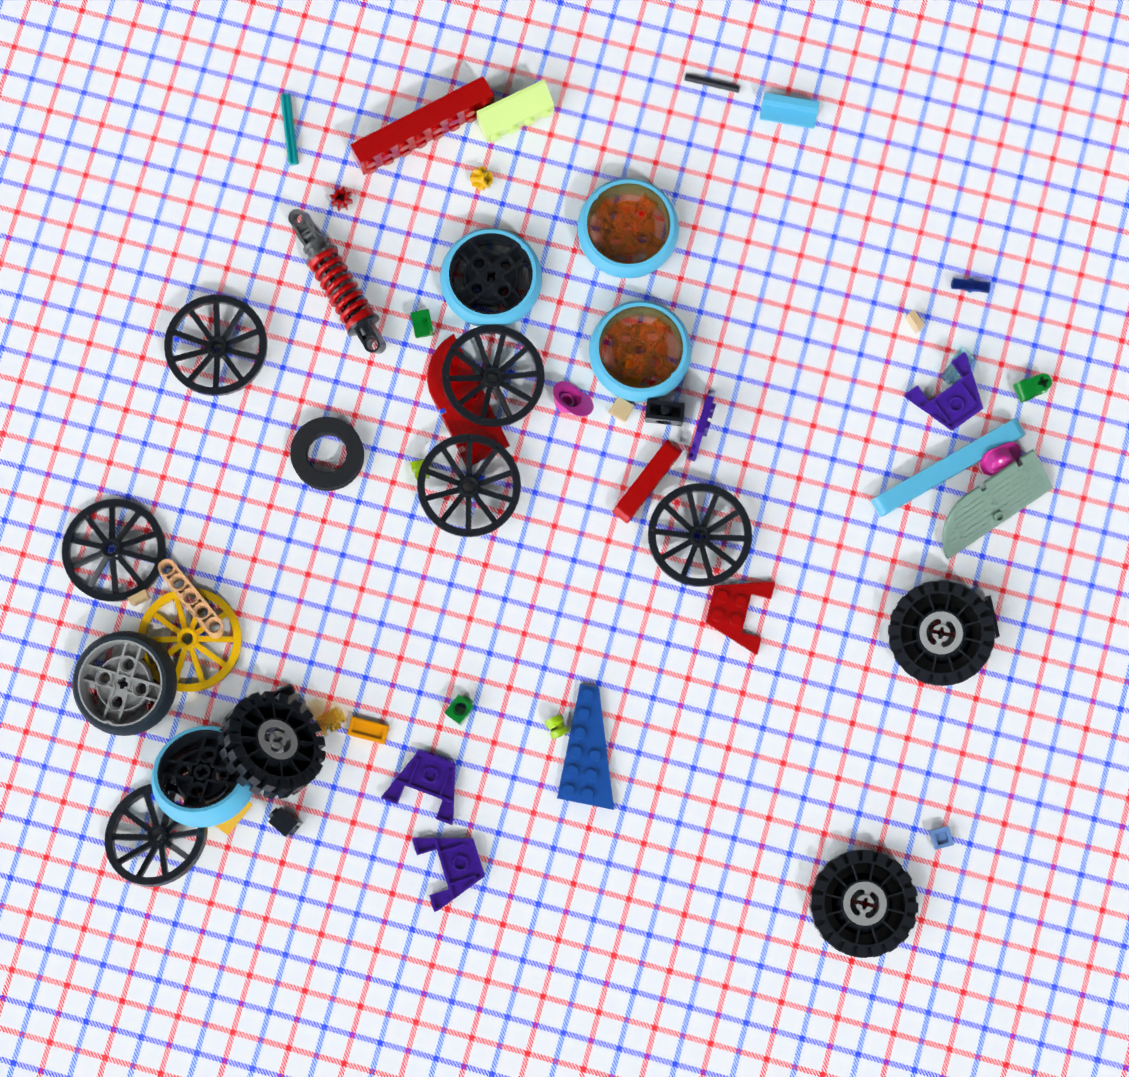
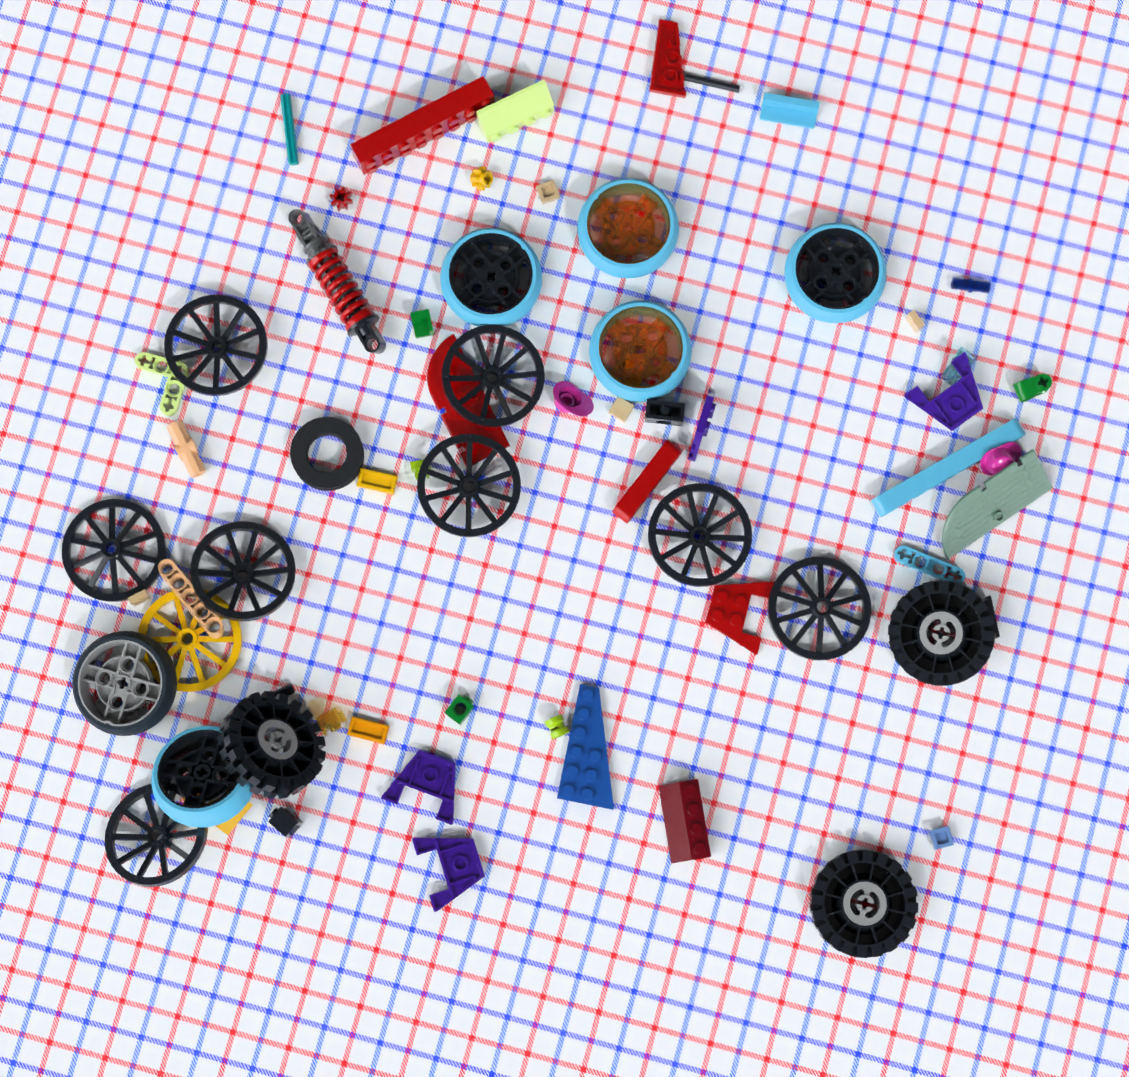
none -> yellowish green beam [135,352,189,416]
none -> light nougat piece [167,420,206,478]
none -> black wheel [190,521,296,622]
none -> yellow tile [356,468,398,495]
none -> tan tile [536,179,560,205]
none -> red wing [649,19,686,99]
none -> dark red slope [658,779,711,864]
none -> black wheel [767,557,871,661]
none -> black wheel [784,223,886,323]
none -> medium azure beam [893,546,965,584]

